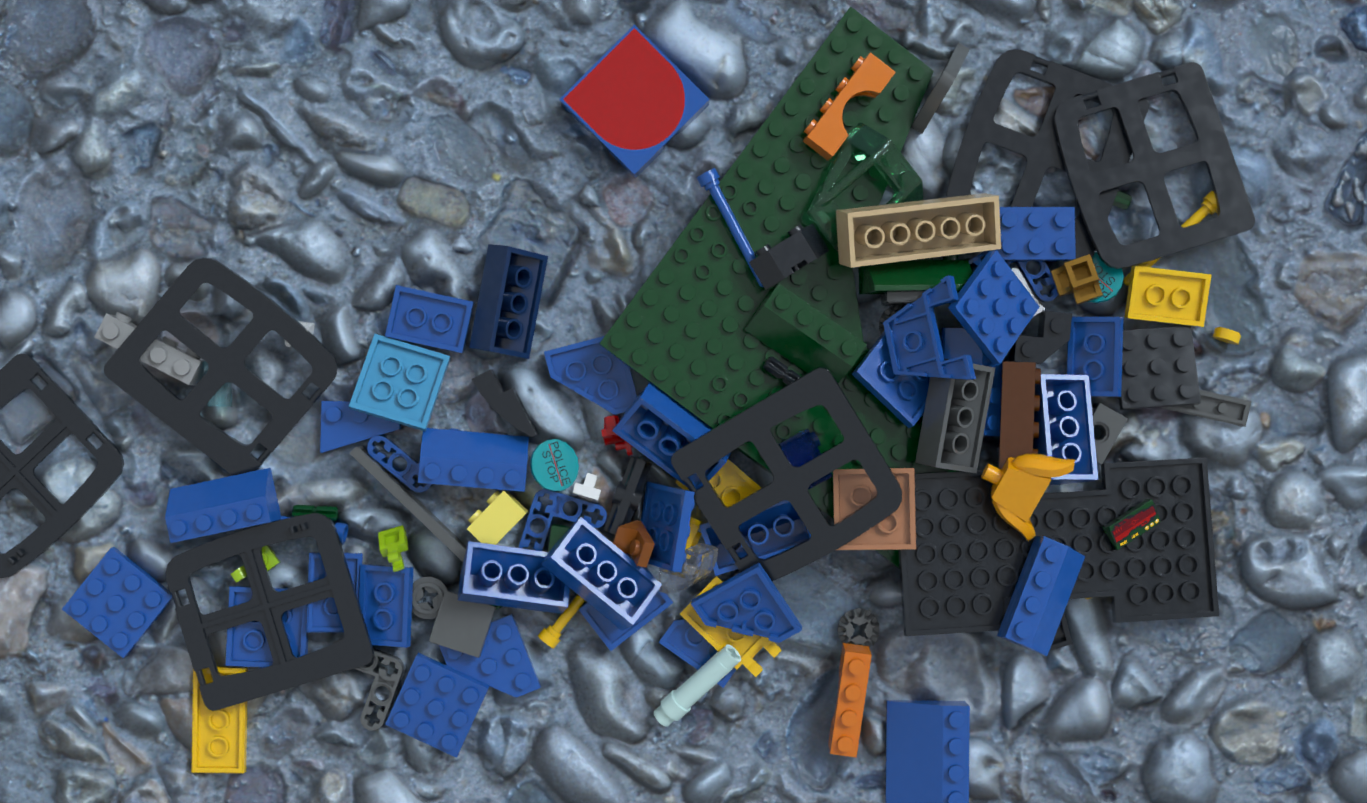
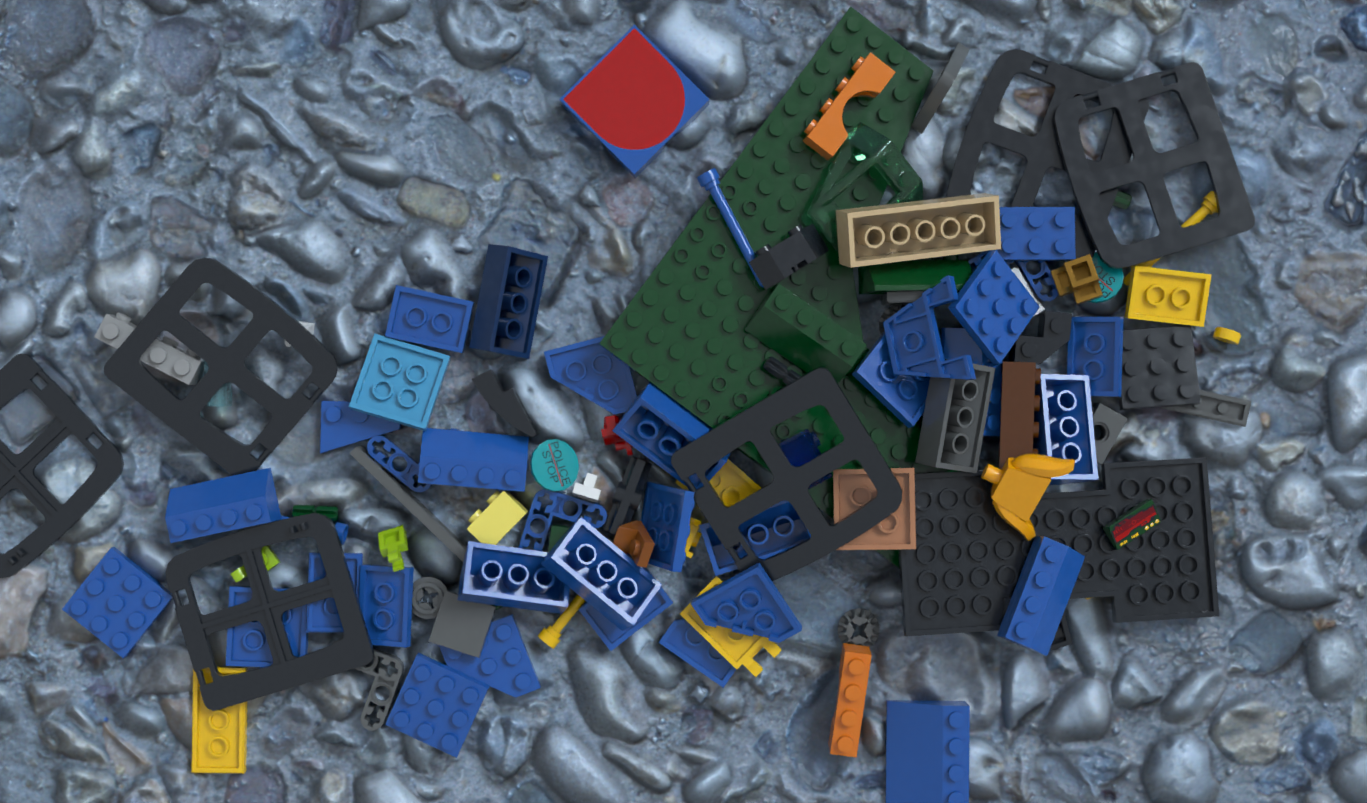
light aqua piece [654,644,741,727] -> none
clear brick [658,543,718,593] -> none

